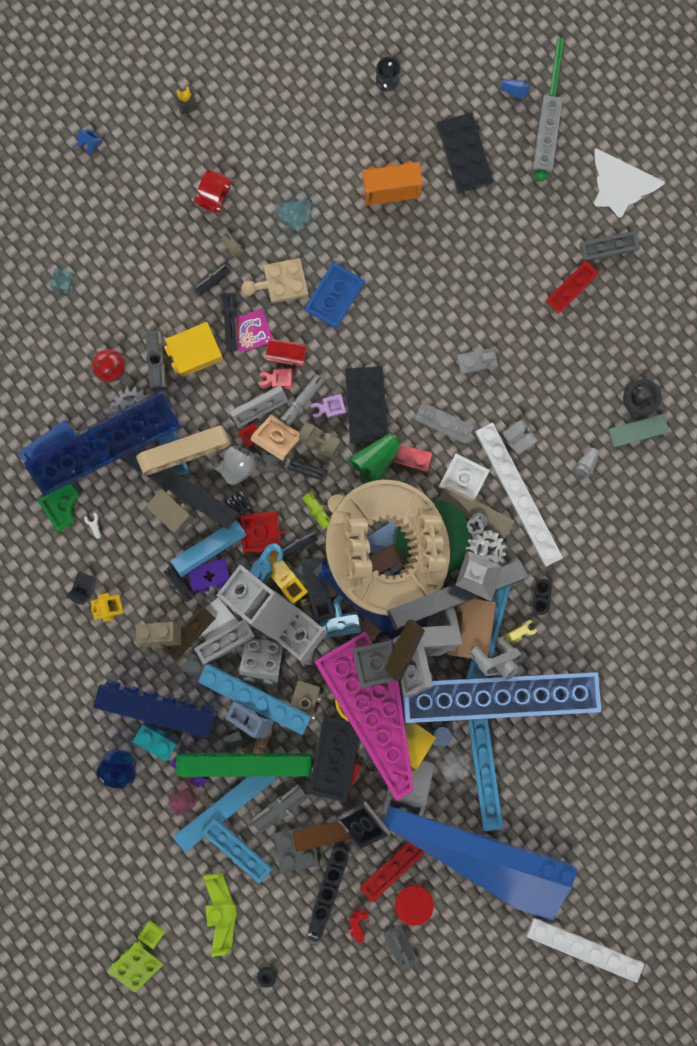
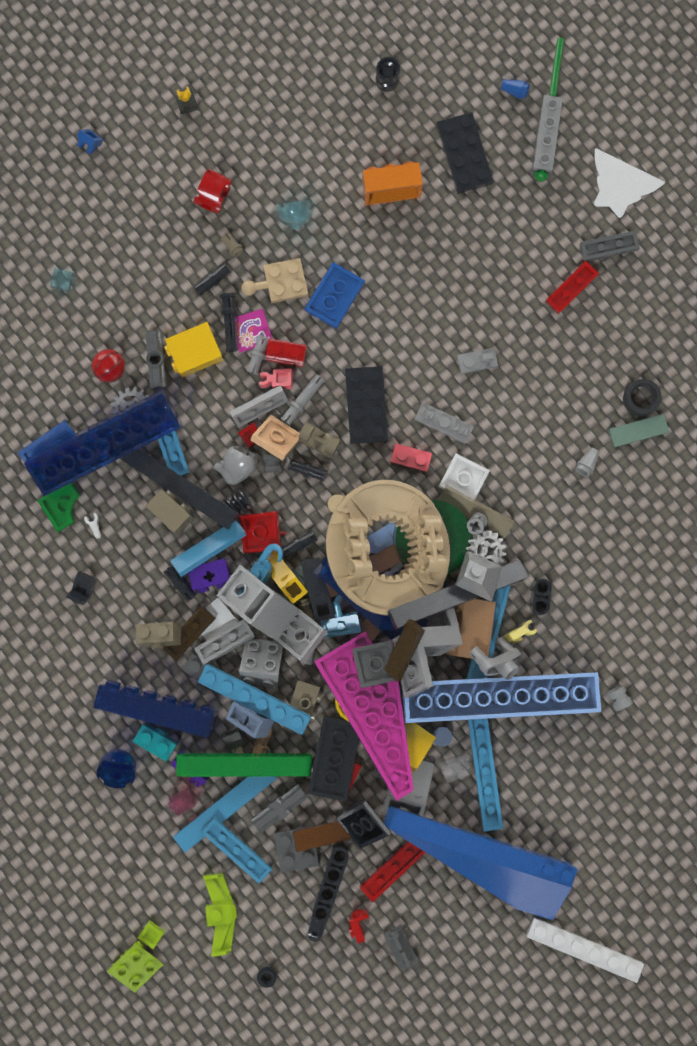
yellow brick [90,593,123,622] -> none
tan beam [136,426,231,475] -> none
lime pin [302,492,330,530] -> none
lavender plate [311,394,346,419] -> none
green cone [349,434,401,482] -> none
red tile [395,885,434,926] -> none
white plate [475,423,563,567] -> none
light grey wheel [503,419,538,455] -> none
none -> light grey pin [247,335,269,375]
none -> light grey wheel [606,685,633,711]

